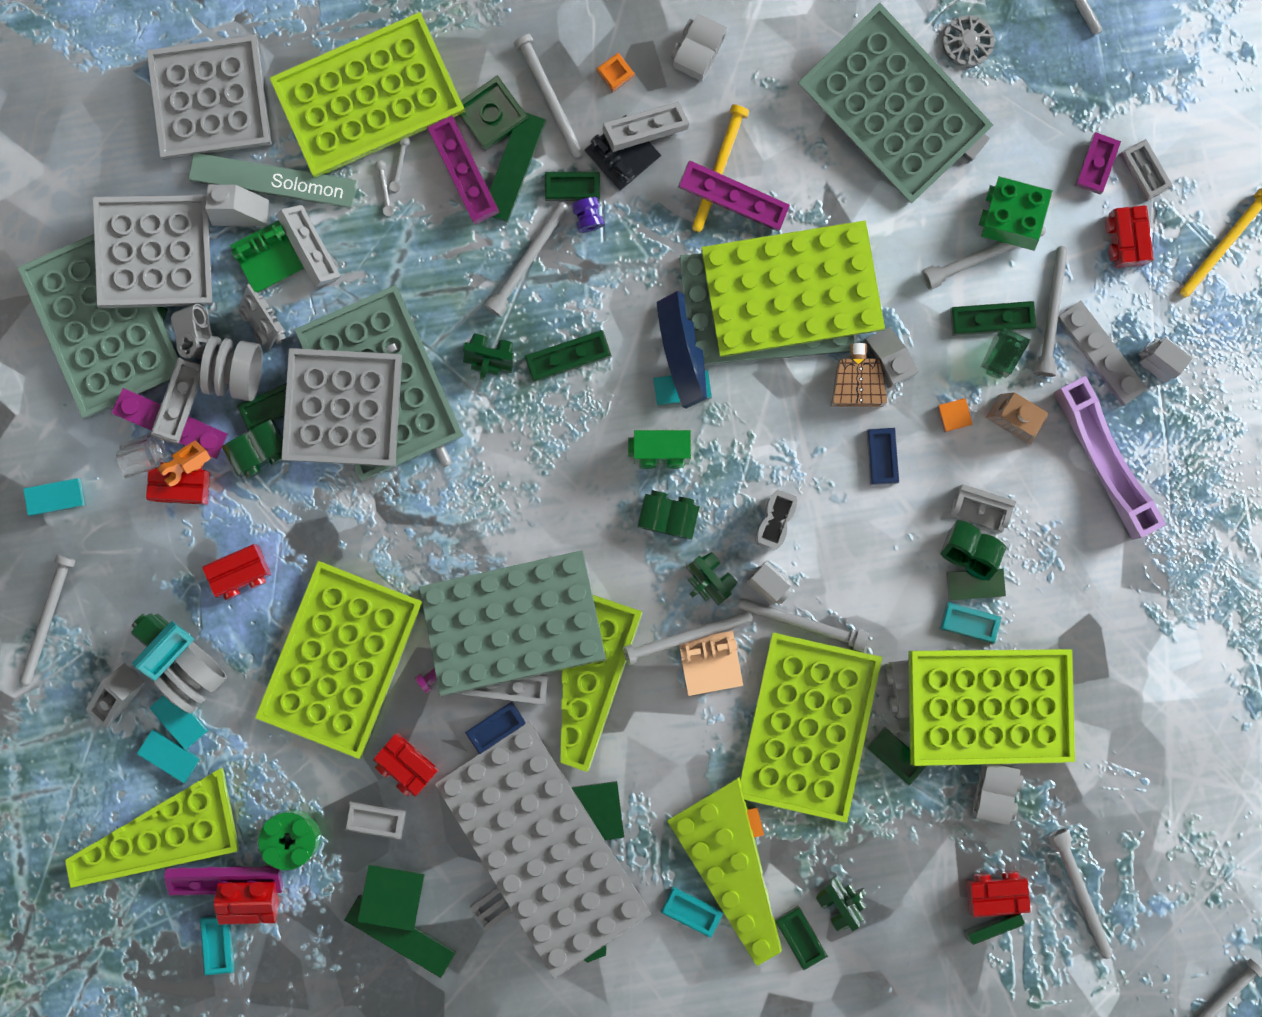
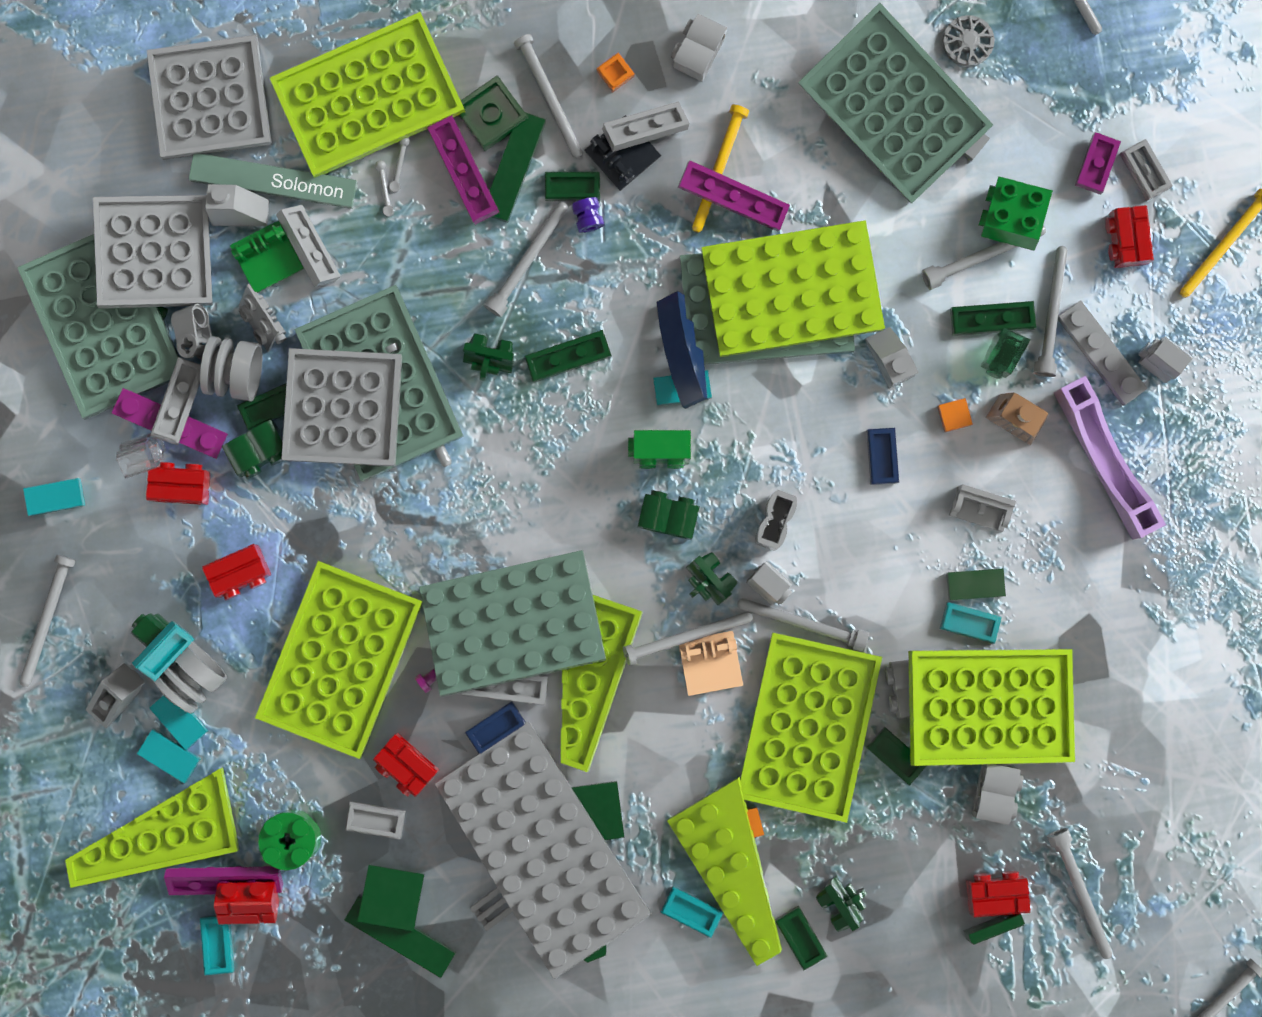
orange plate [158,440,211,487] -> none
medium nougat torso [831,343,887,407] -> none
dark green brick [940,520,1006,581] -> none

